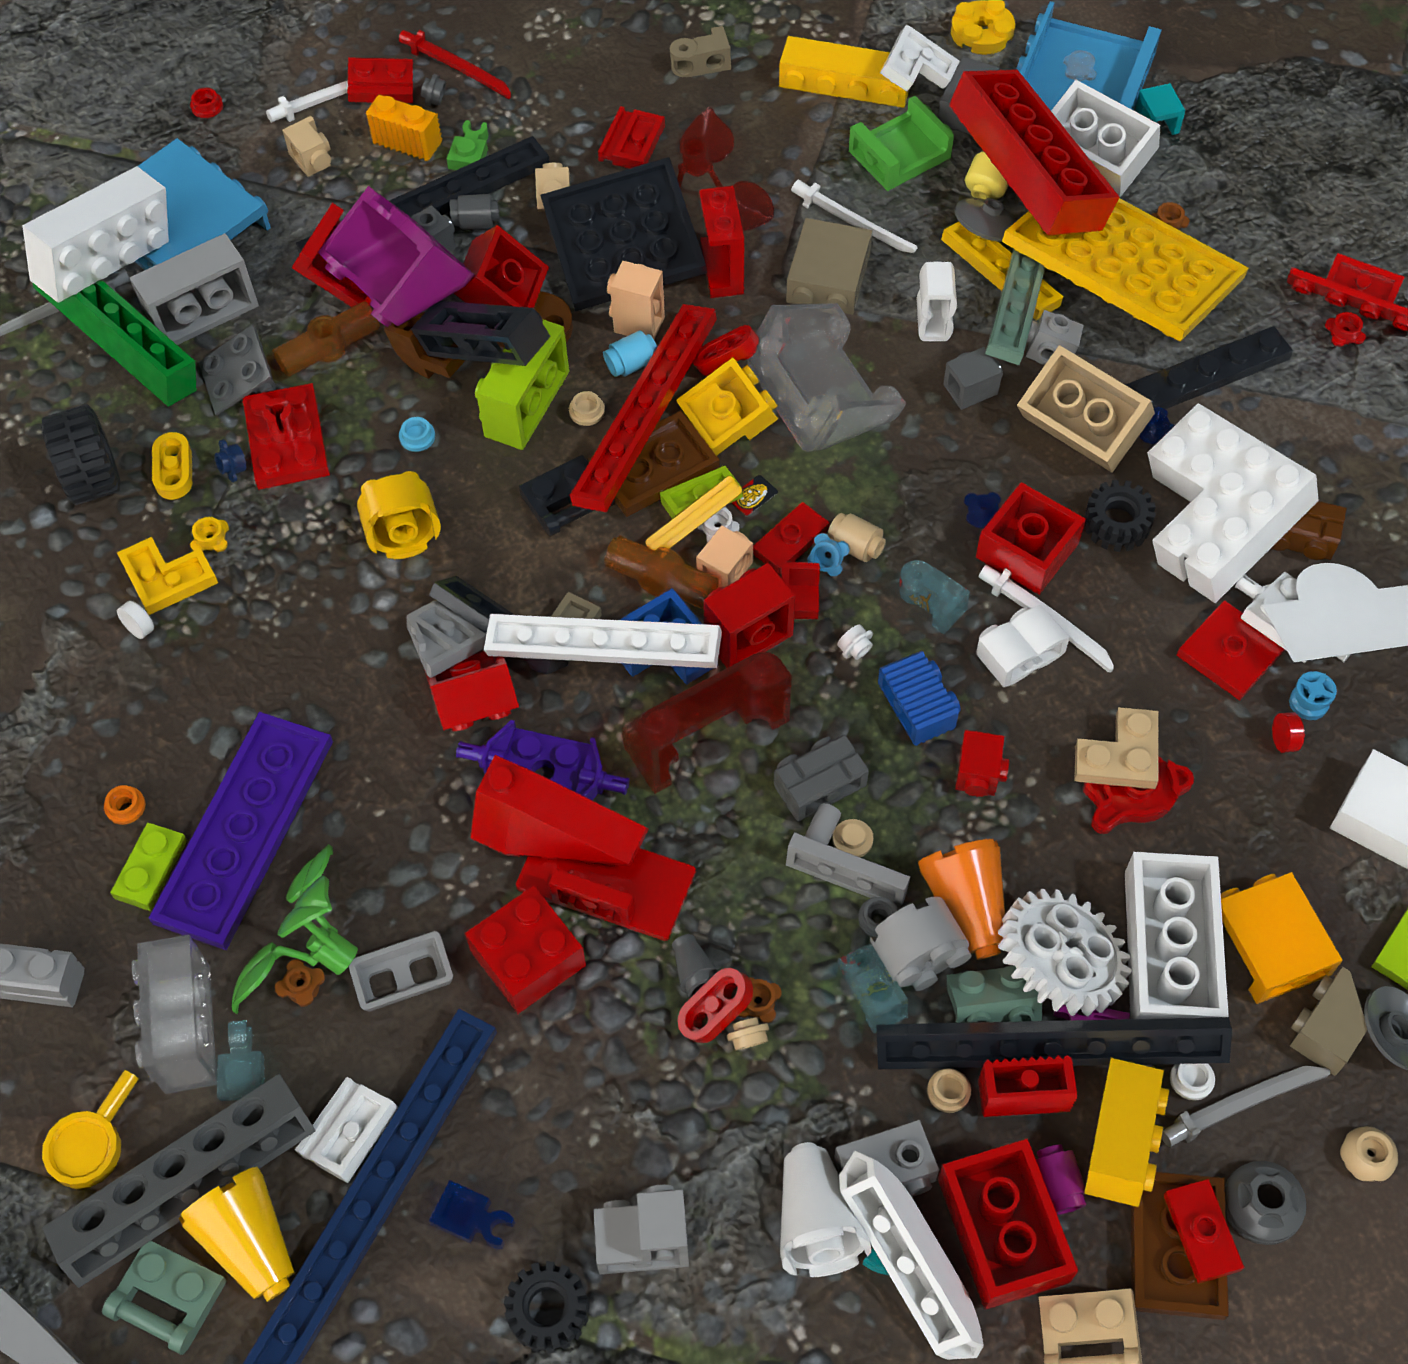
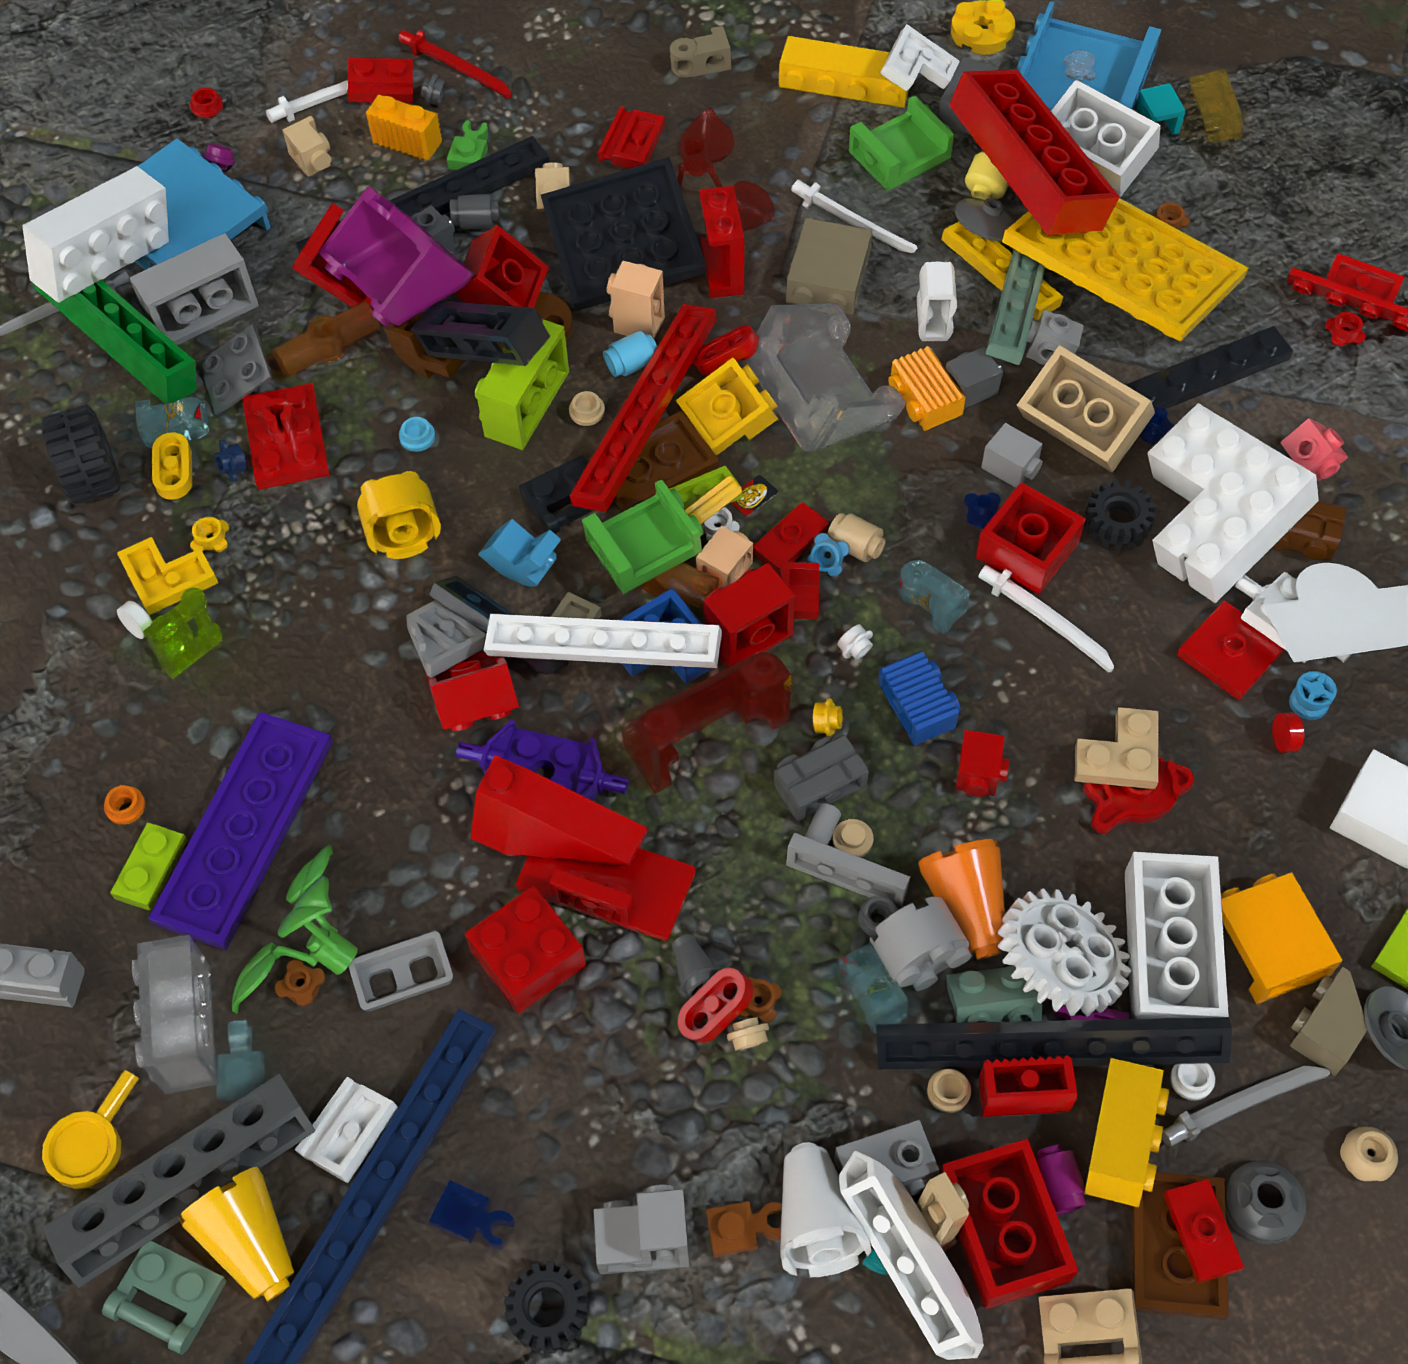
white brick [976,605,1069,687] -> none
none -> clear light blue leg [135,397,209,448]
none -> clear neon green plate [143,587,223,679]
none -> magenta plate [202,143,236,170]
none -> dark azure brick [478,519,561,587]
none -> bright green panel [582,479,703,594]
none -> dark orange plate [705,1201,782,1258]
none -> yellow plate [813,698,843,737]
none -> light orange brick [888,346,966,431]
none -> tan plate [916,1172,969,1251]
none -> light grey brick [981,423,1043,488]
none -> clear yellow hinge [1189,68,1242,142]
none -> coral brick [1280,418,1348,481]

